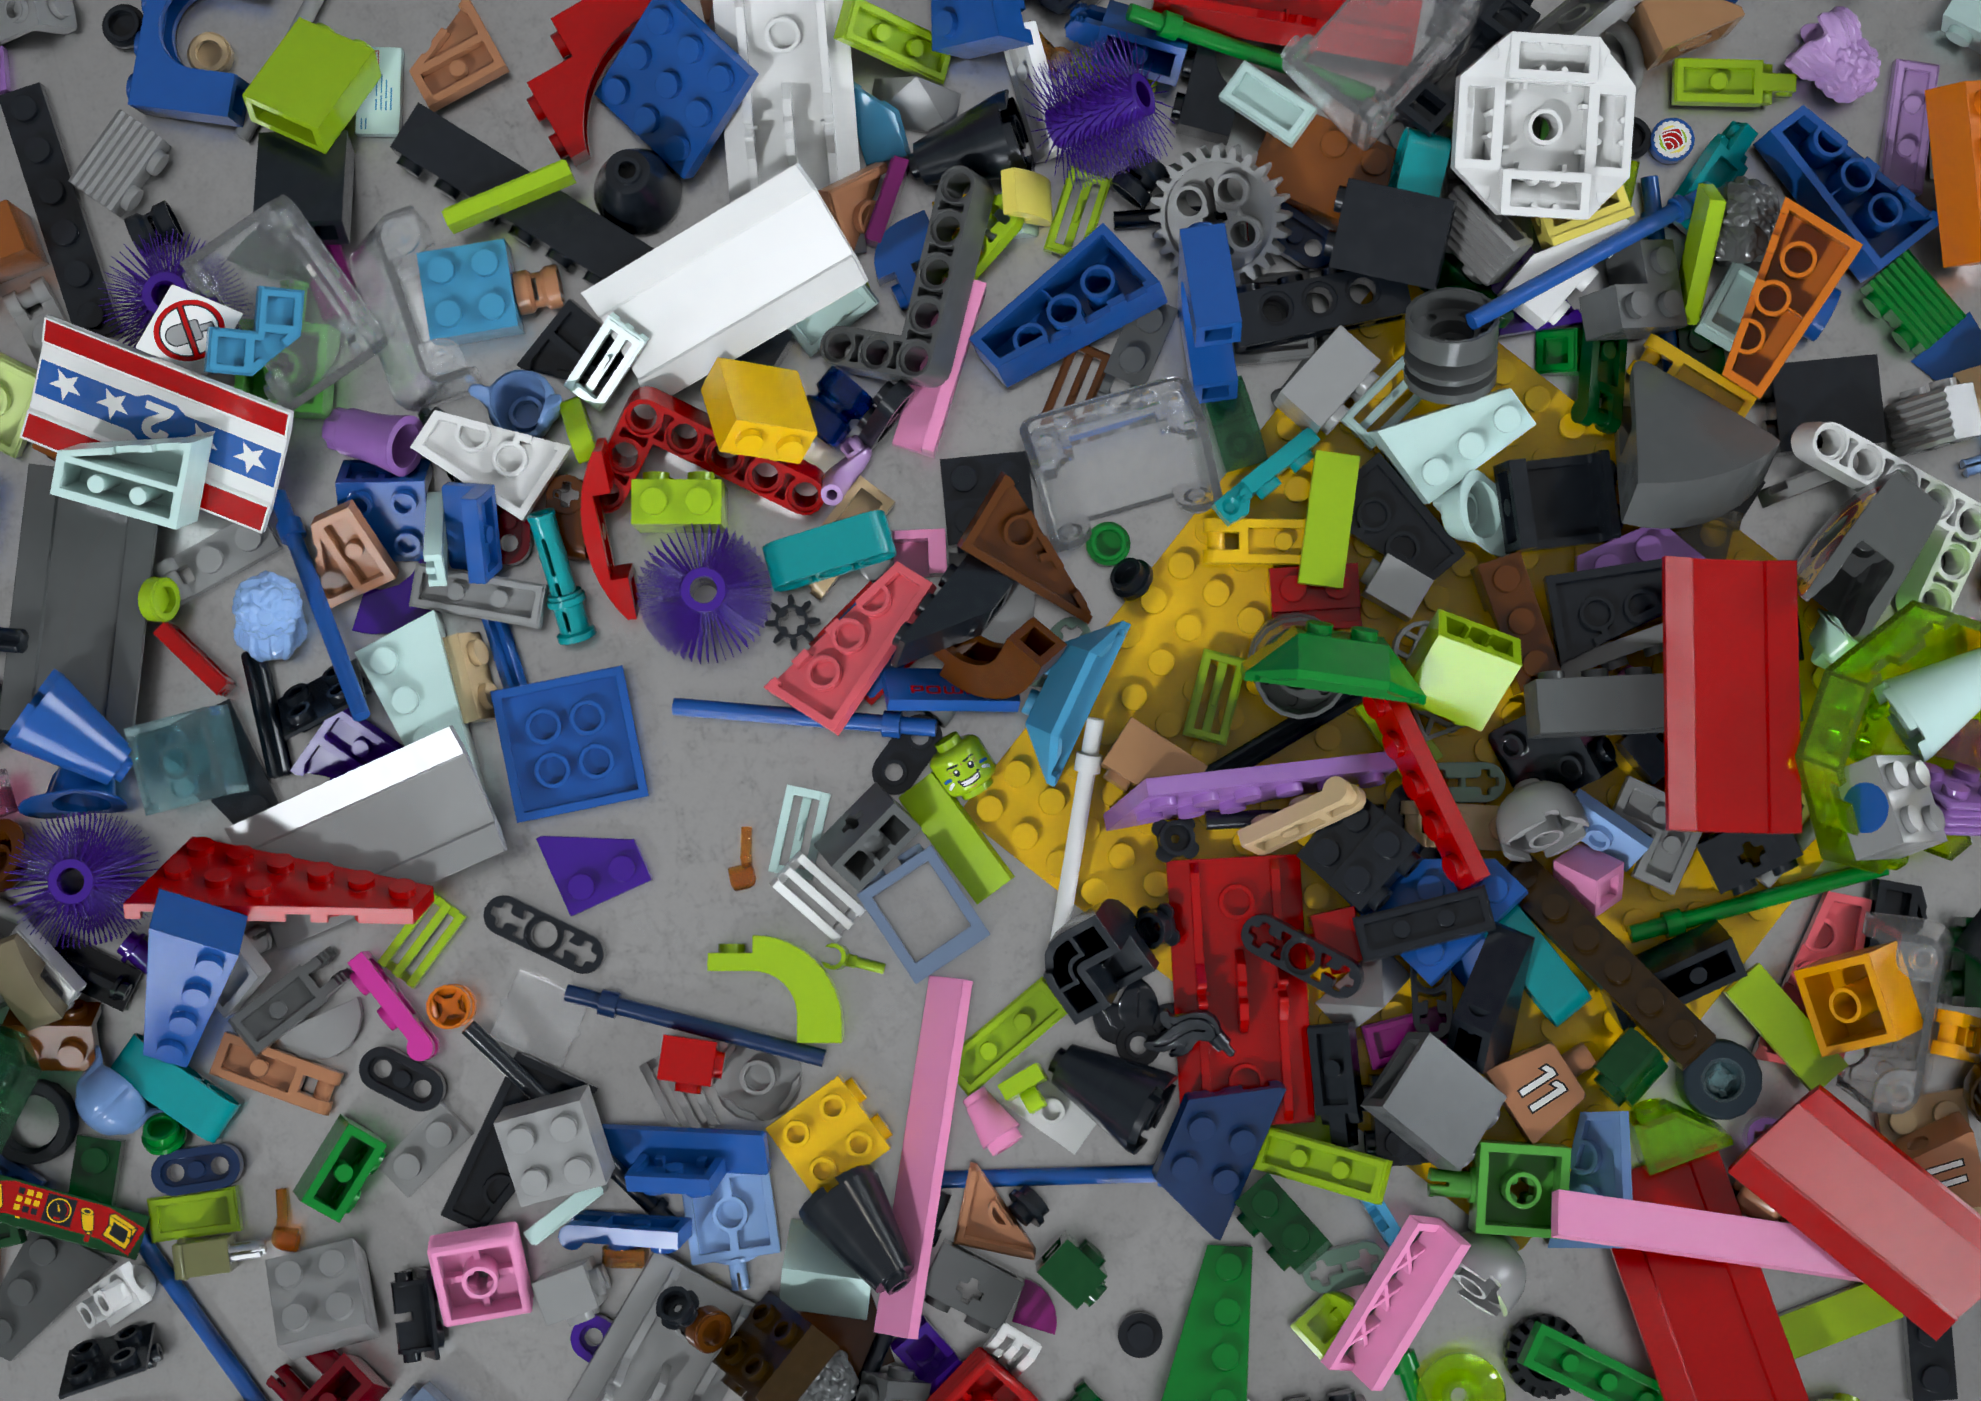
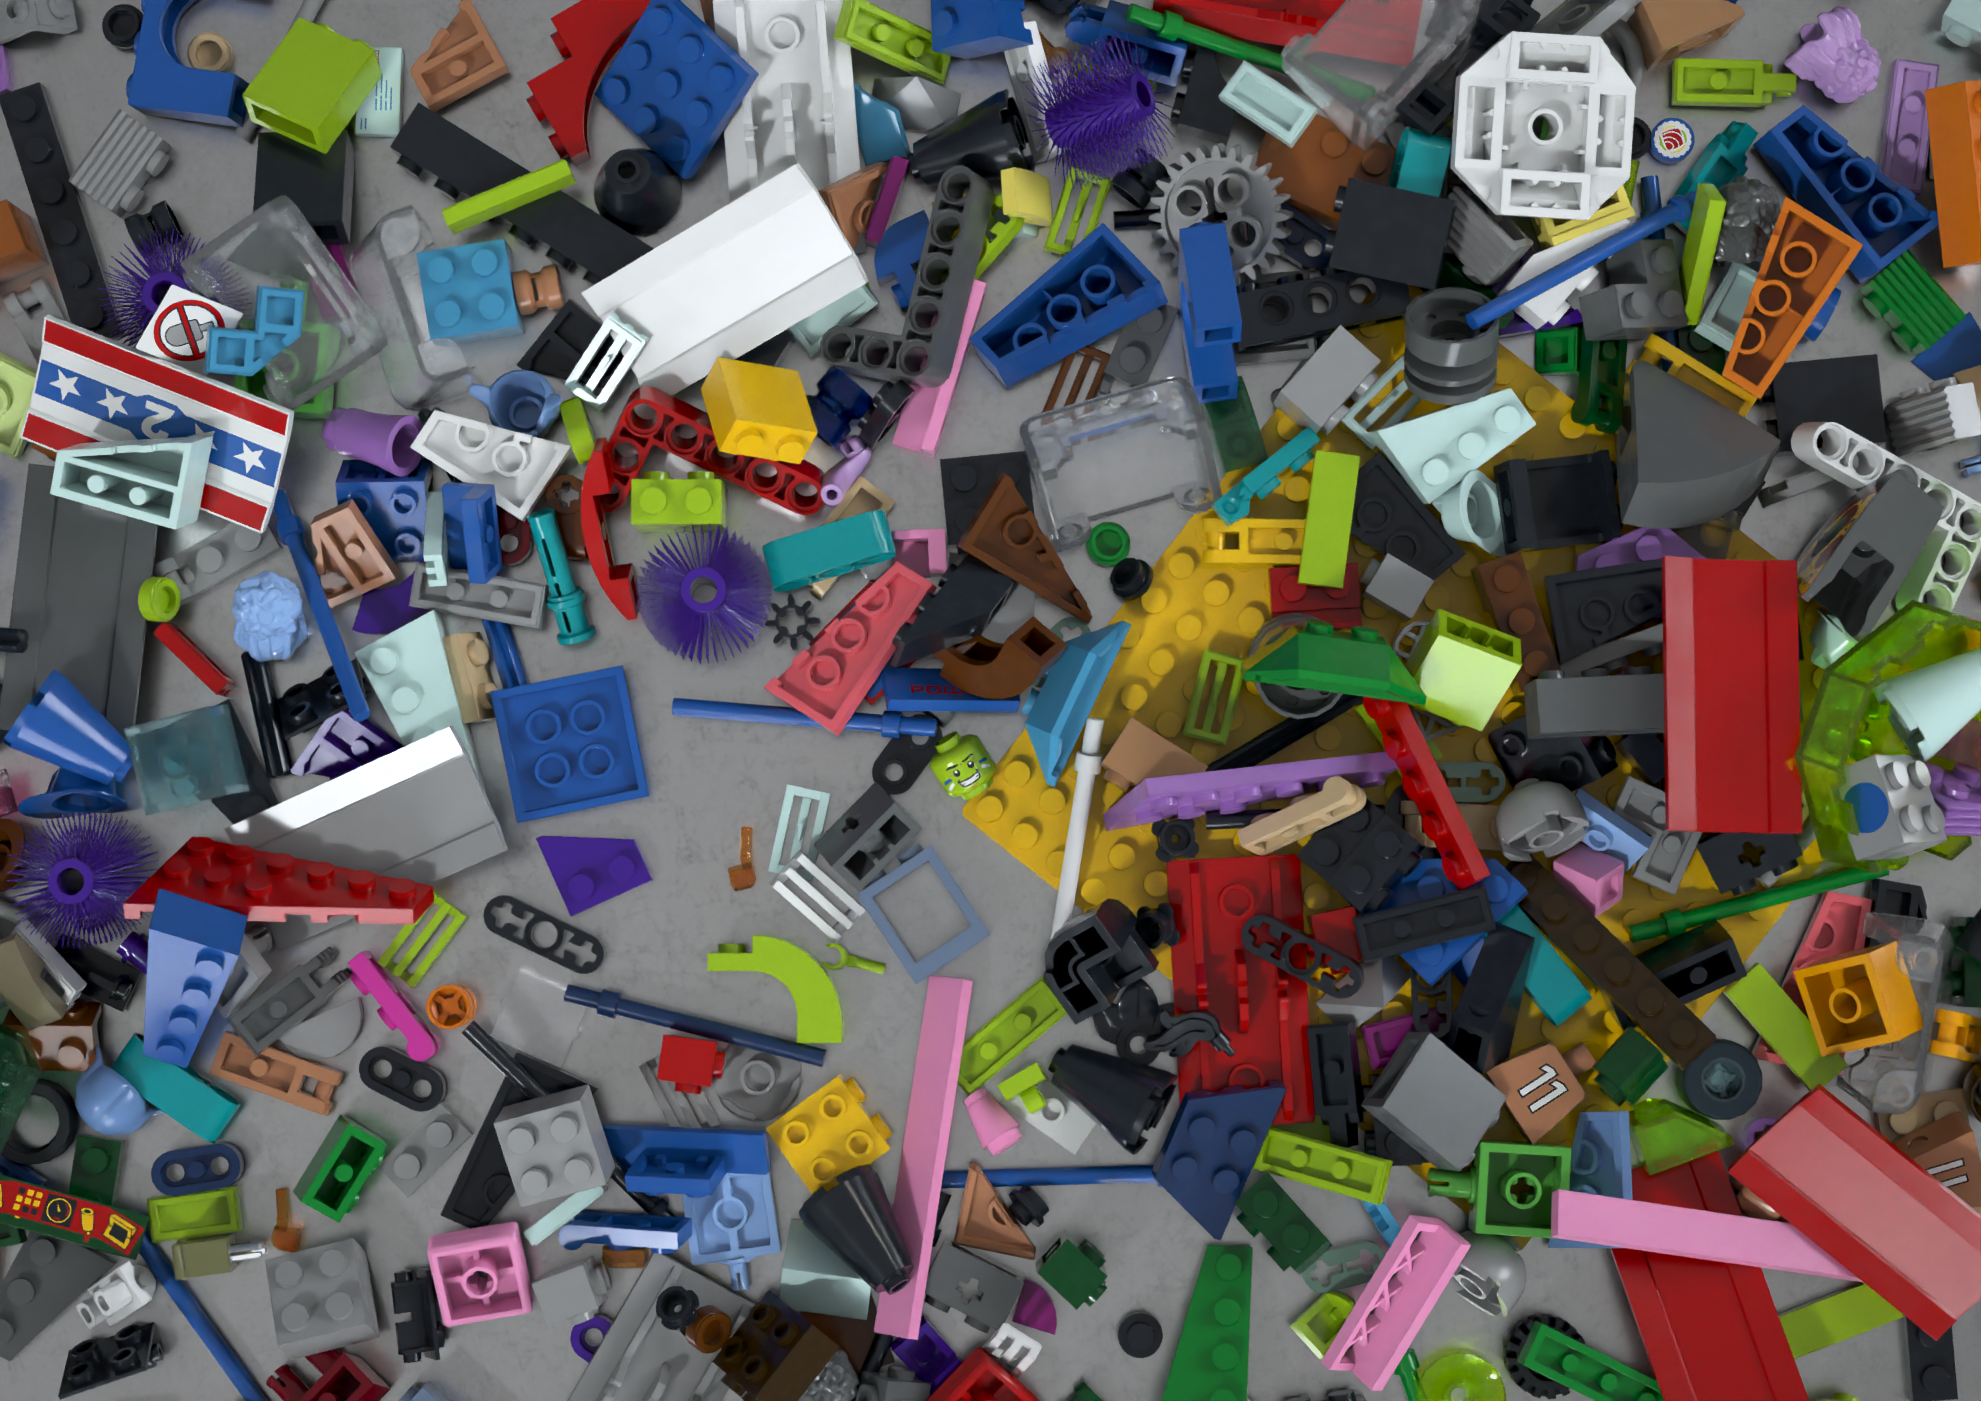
green plate [141,1113,187,1155] -> none
lime tile [898,772,1015,905] -> none

